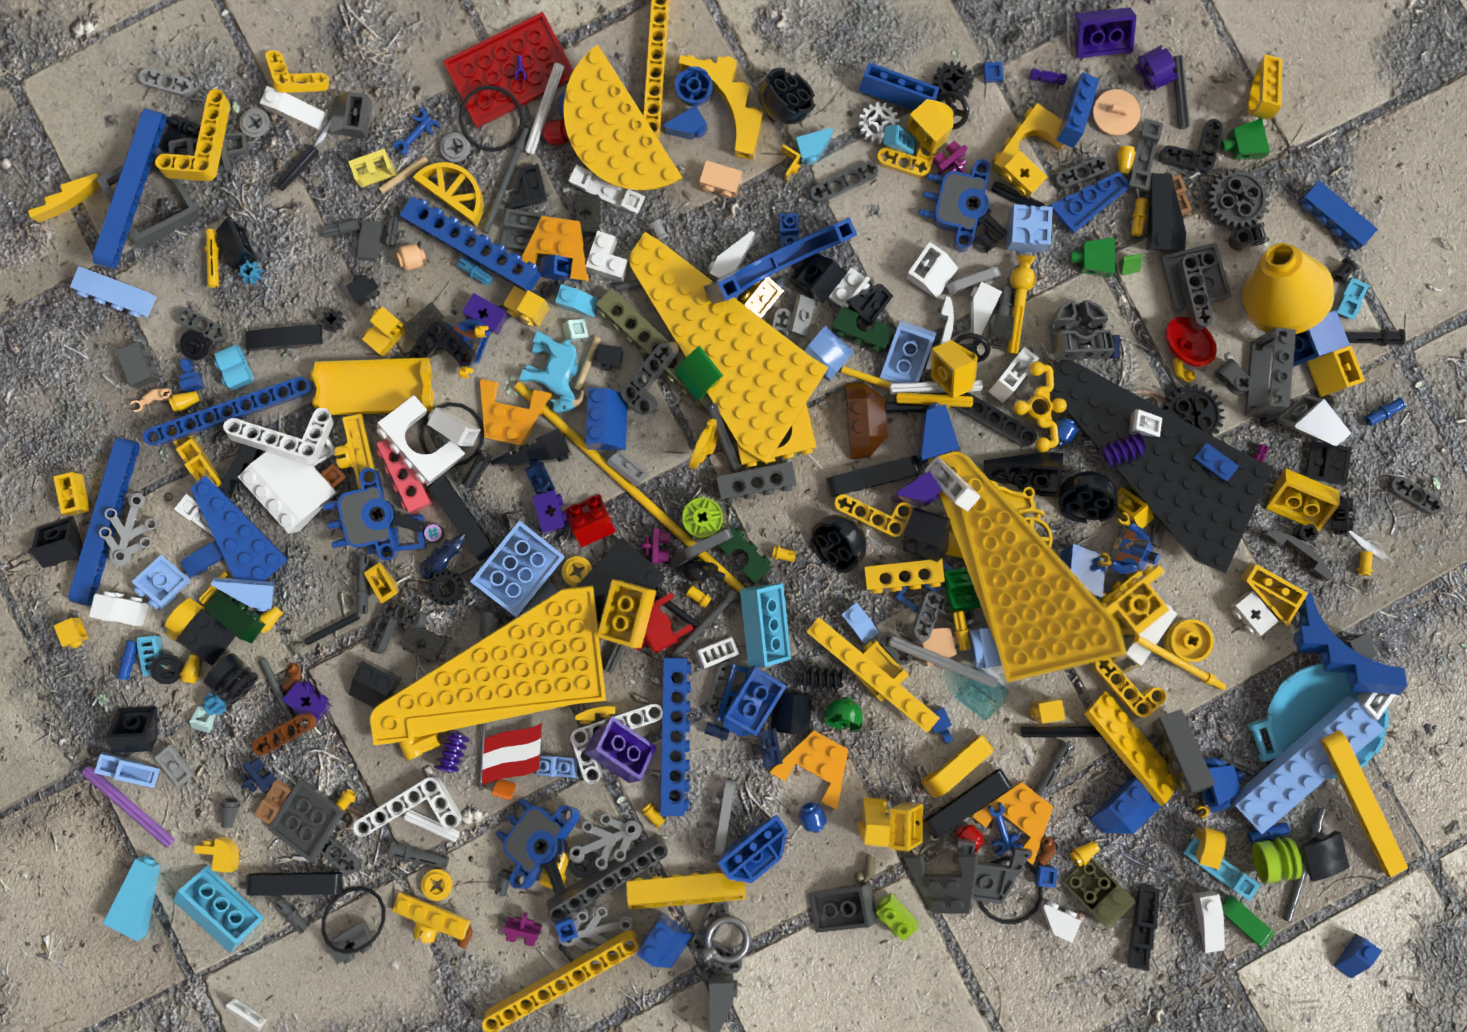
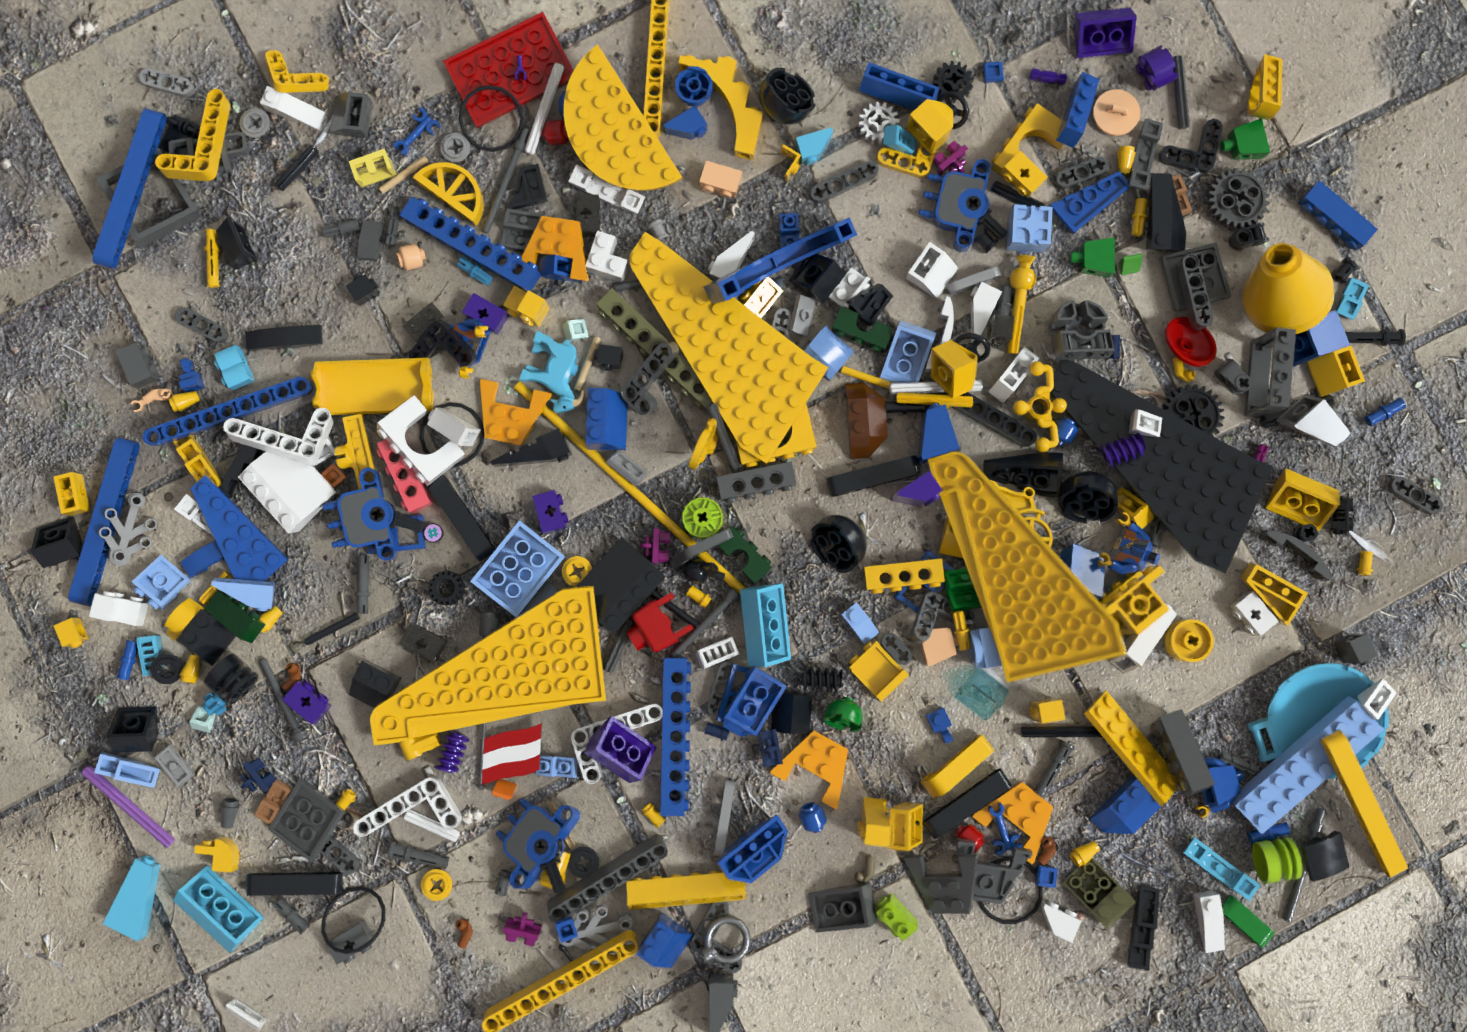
yellow slope [28,173,100,223] -> none
light blue brick [70,266,156,318] -> none
black gear [180,330,210,360] -> none
dark azure gear [238,260,264,285] -> none
dark orange beam [252,712,317,756] -> none
black gear [321,308,347,333] -> none
yellow brick [362,306,408,357] -> none
yellow slope [364,562,398,604] -> none
dark grey beam [368,599,427,654] -> none
yellow plate [392,892,471,944] -> none
dark blue animal [420,534,465,579] -> none
black slope [461,450,493,490] -> none
dark blue hips [525,459,555,495] -> none
medium azure slope [555,284,599,318] -> none
red slope [565,494,616,548] -> none
light grey plant [569,813,641,870] -> none
yellow slope [575,705,617,724] -> none
yellow brick [597,579,656,648] -> none
green slope [674,346,723,401] -> none
yellow pin [771,545,797,563] -> none
yellow plate [806,617,939,733] -> none
yellow beam [833,494,912,538] -> none
light grey axle [888,636,998,688] -> none
black slope [903,507,950,562] -> none
white slope [924,456,981,511] -> none
yellow beam [1091,658,1167,718] -> none
yellow bar [1134,635,1226,691] -> none
blue plate [1193,443,1239,483] -> none
yellow brick [1195,827,1226,869] -> none
blue arch [1293,593,1408,695] -> none
black slope [1307,441,1352,486] -> none
blue slope [1334,934,1382,978] -> none

